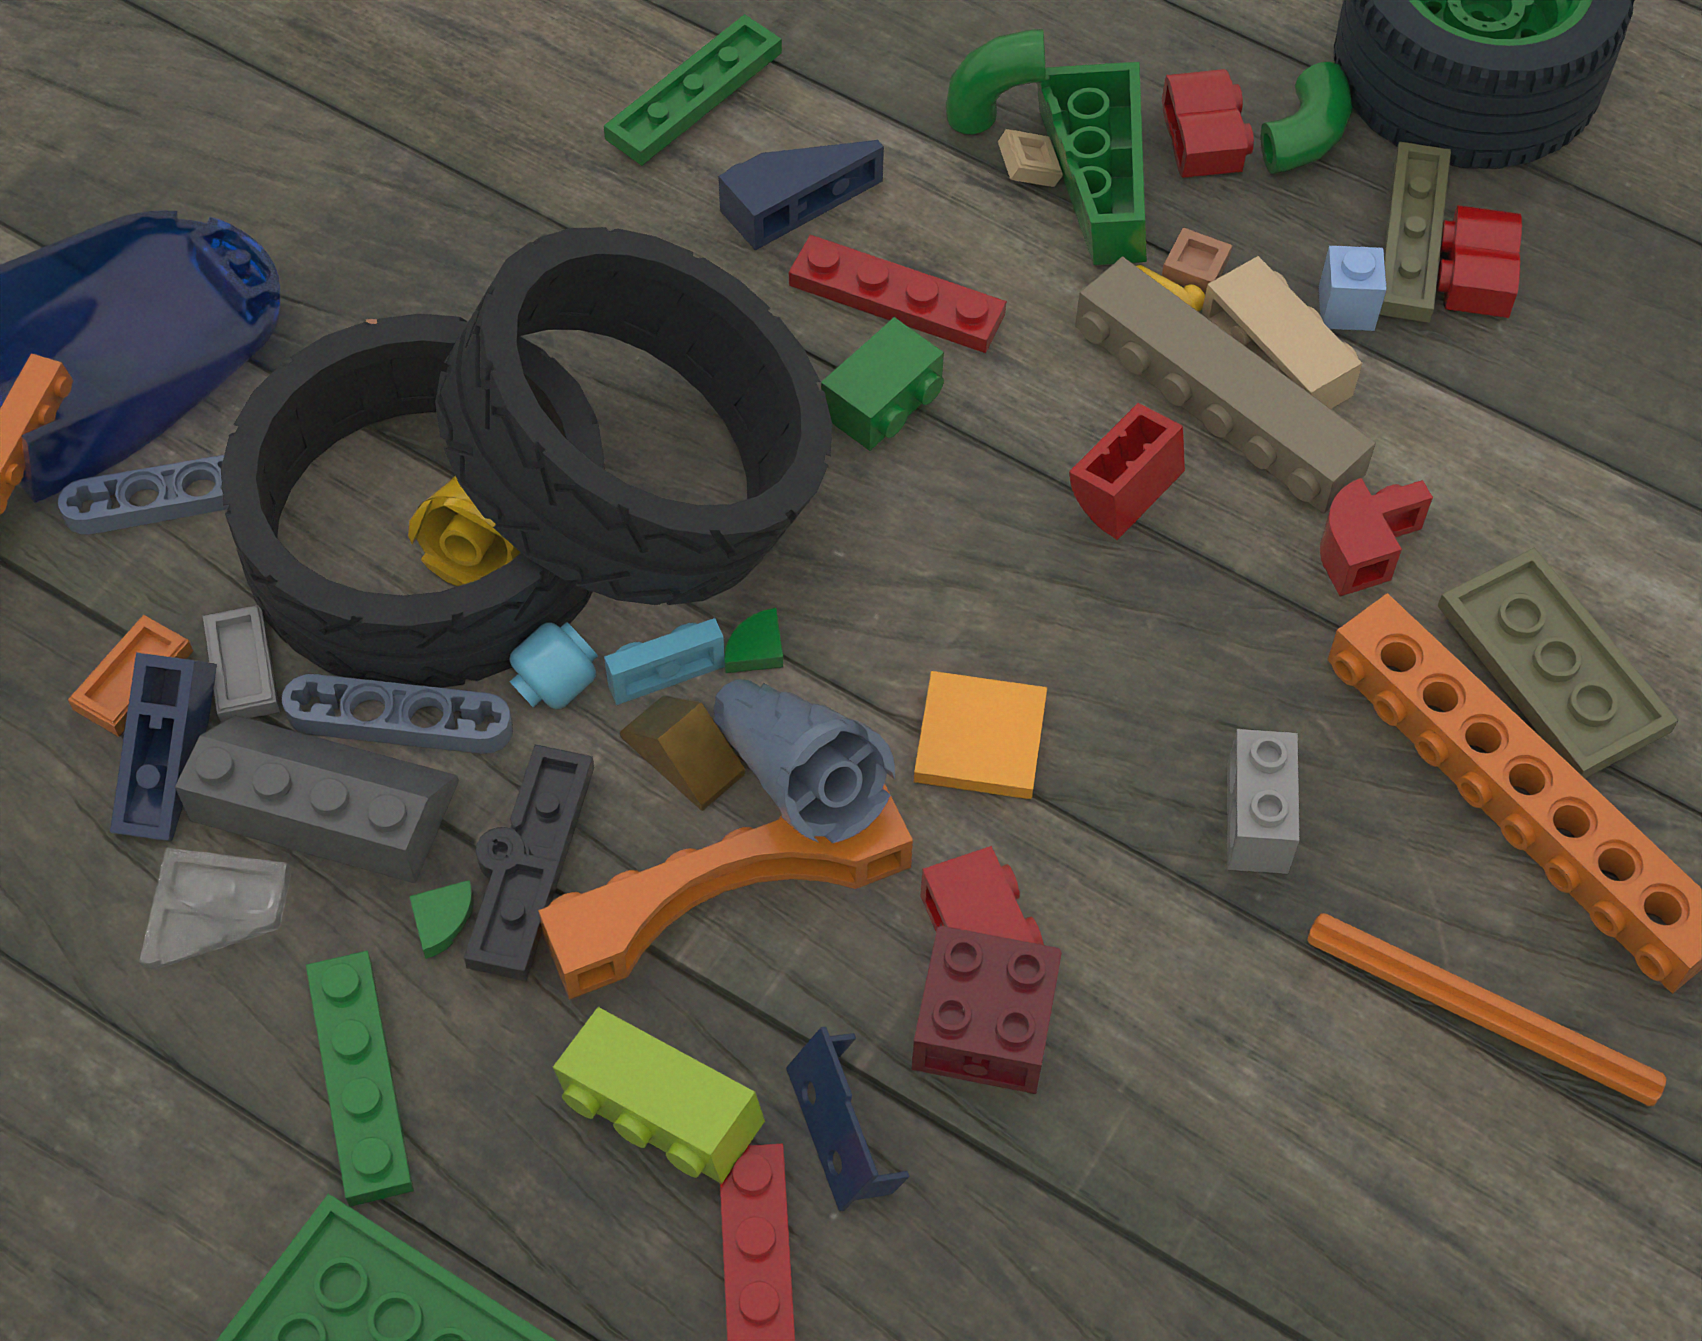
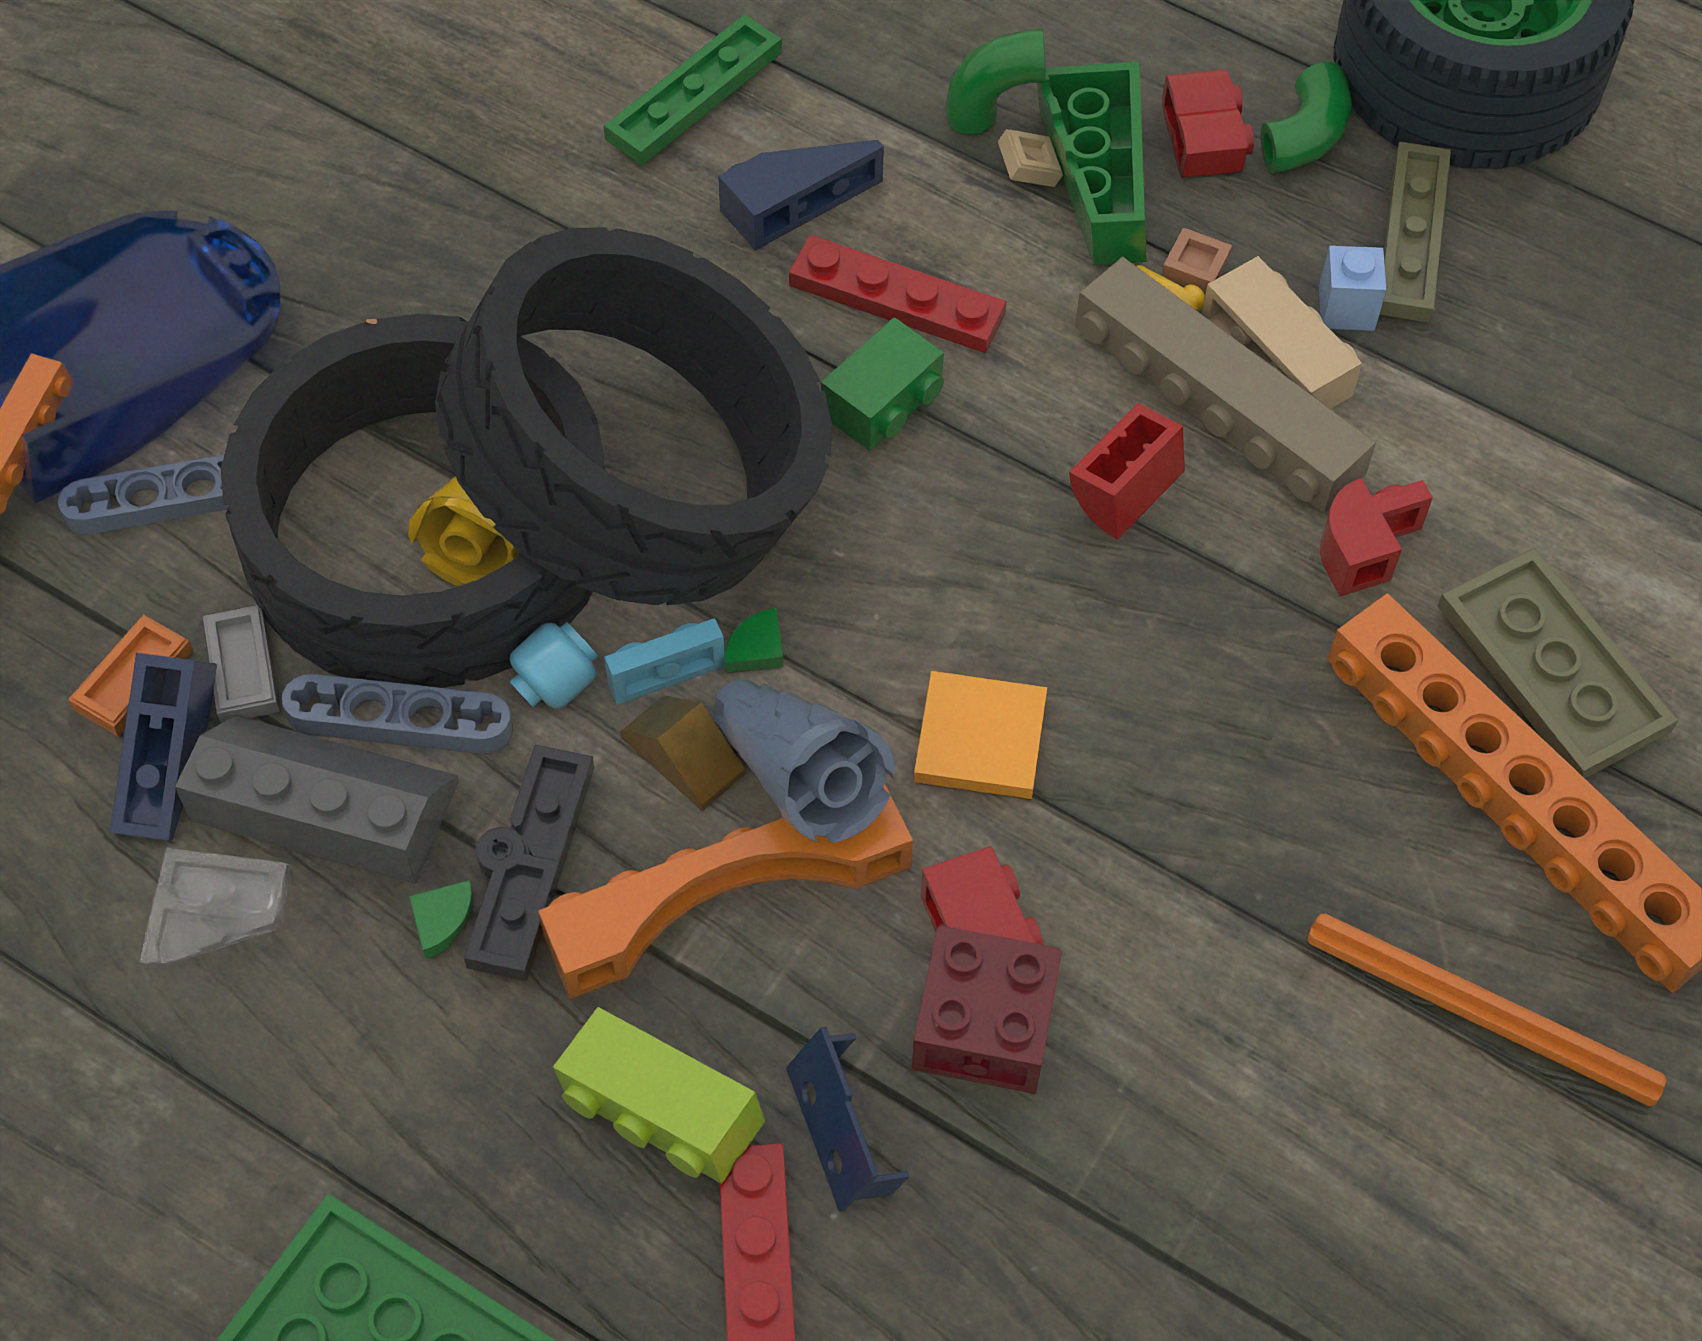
green plate [306,950,414,1207] -> none
light grey brick [1227,729,1299,874] -> none
red brick [1436,205,1522,318] -> none

